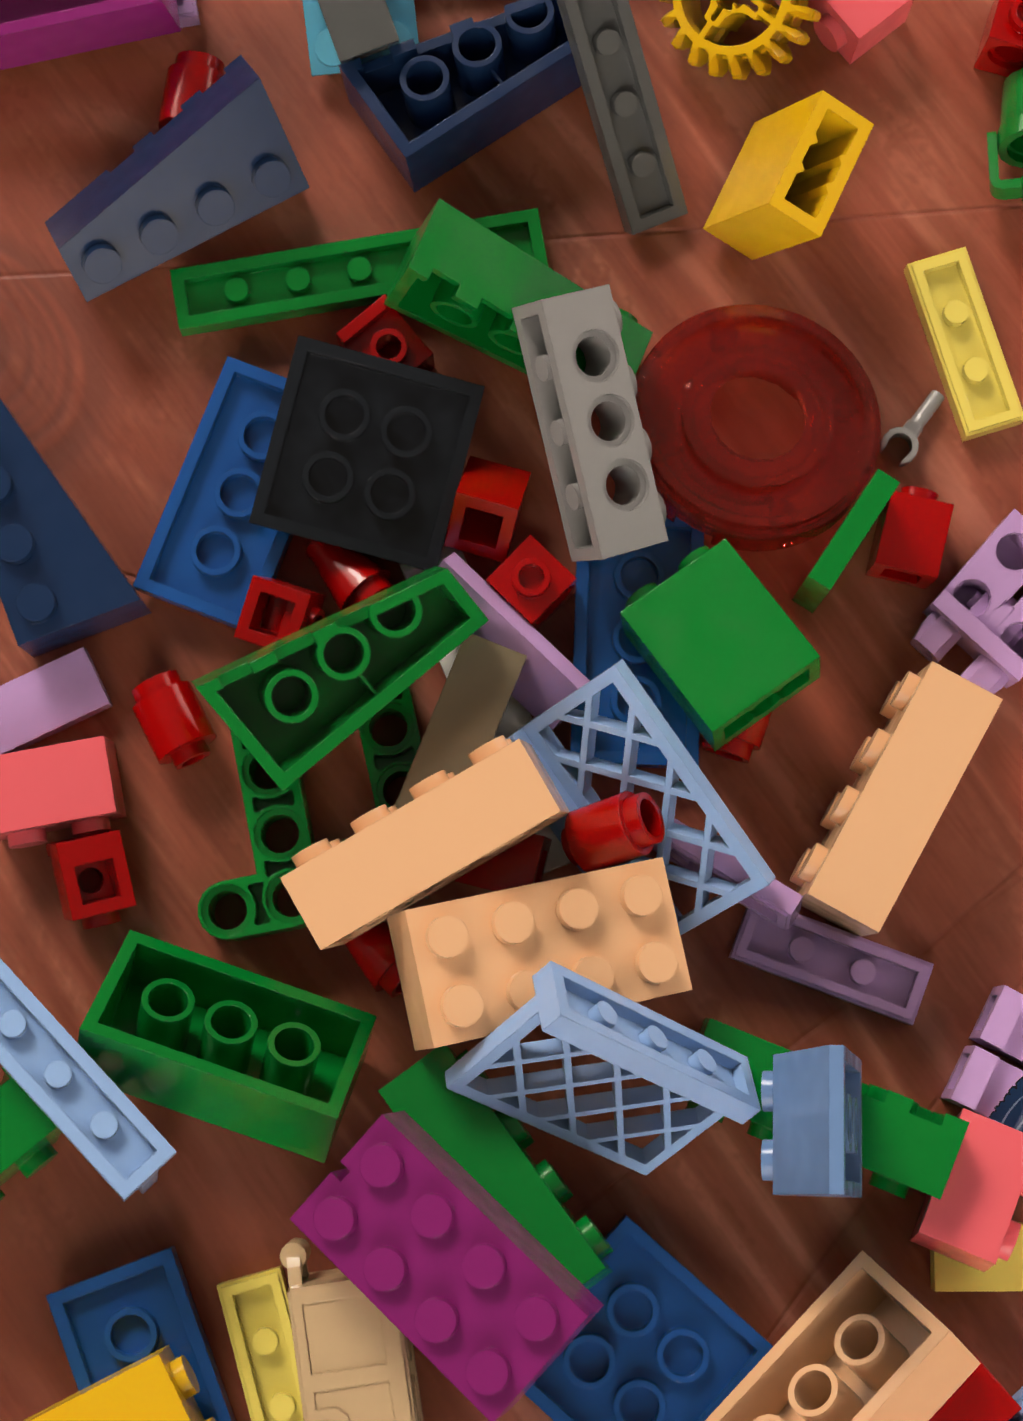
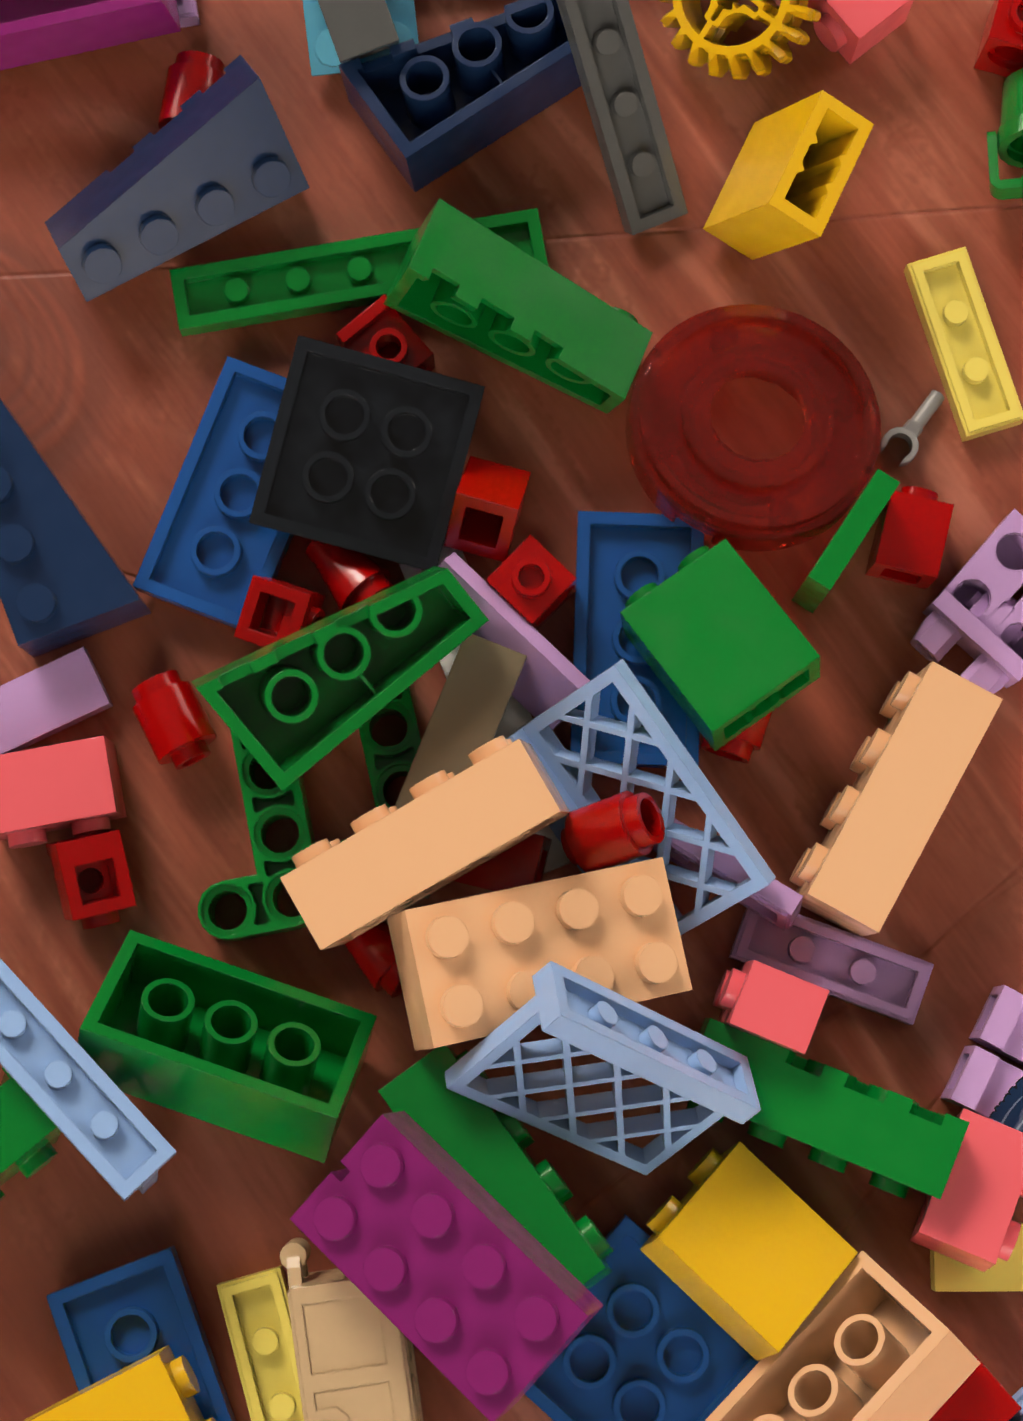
light grey brick [512,284,669,562] -> none
medium blue slope [761,1045,862,1198] -> none
none -> yellow brick [640,1141,858,1361]
none -> coral brick [712,960,829,1054]

